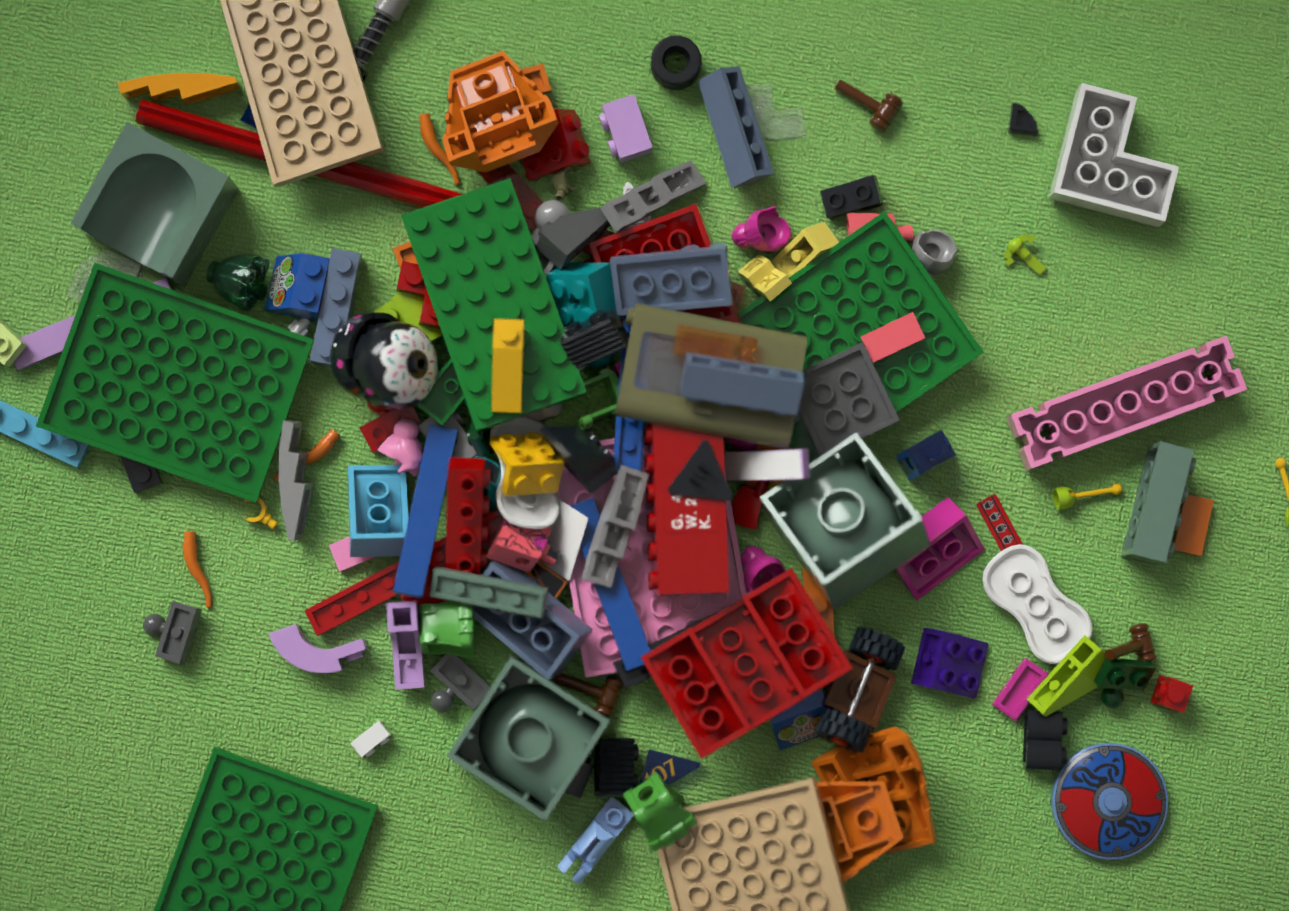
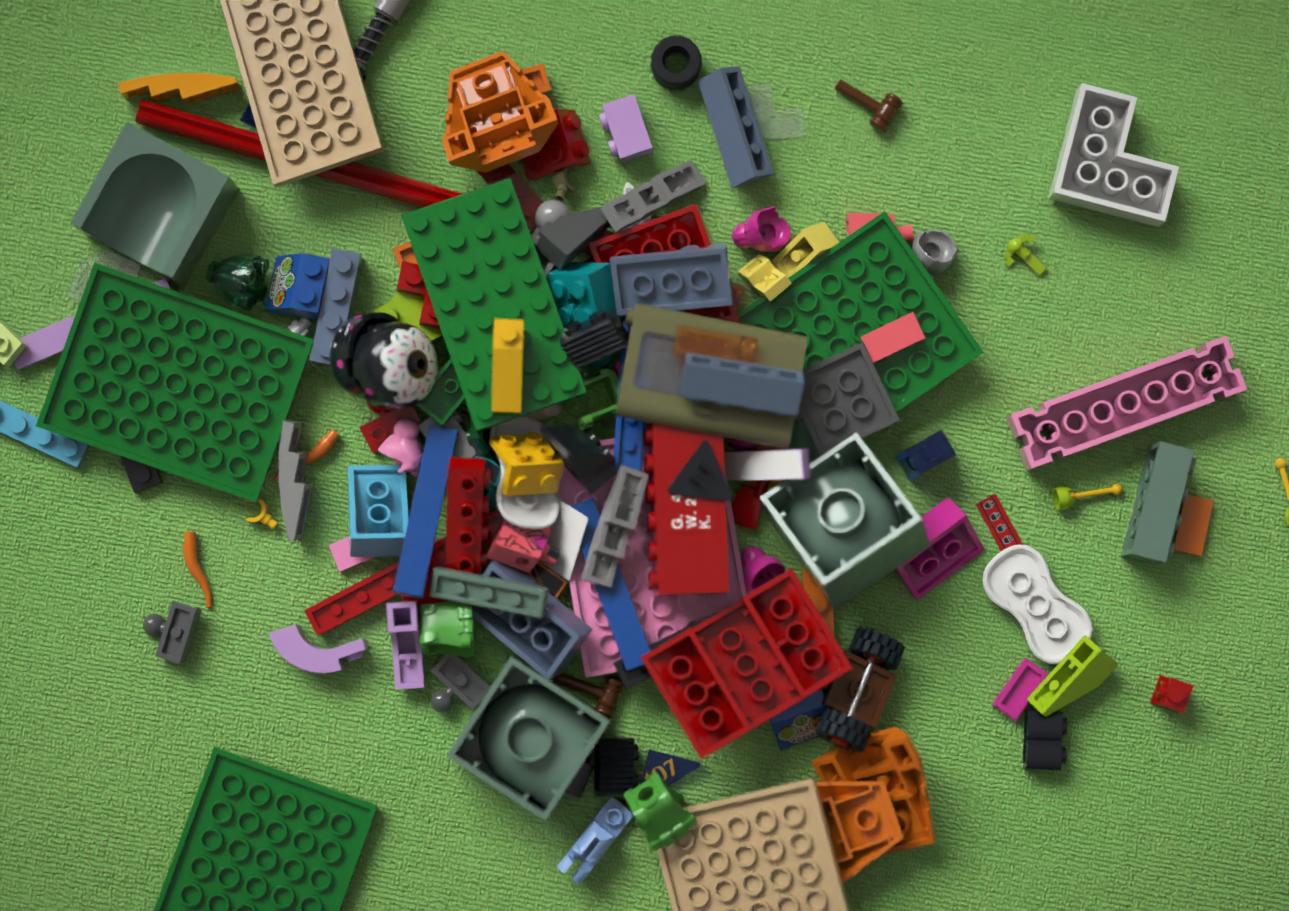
white piece [350,720,391,758] -> none
orange animal [419,113,460,185] -> none
black plate [820,175,883,219] -> none
dark purple bracket [911,628,988,699] -> none
black tile [1008,103,1038,136] -> none
dish [1051,743,1168,860] -> none
dark green plate [1094,658,1156,709] -> none
reddish brown piece [1105,623,1157,662] -> none

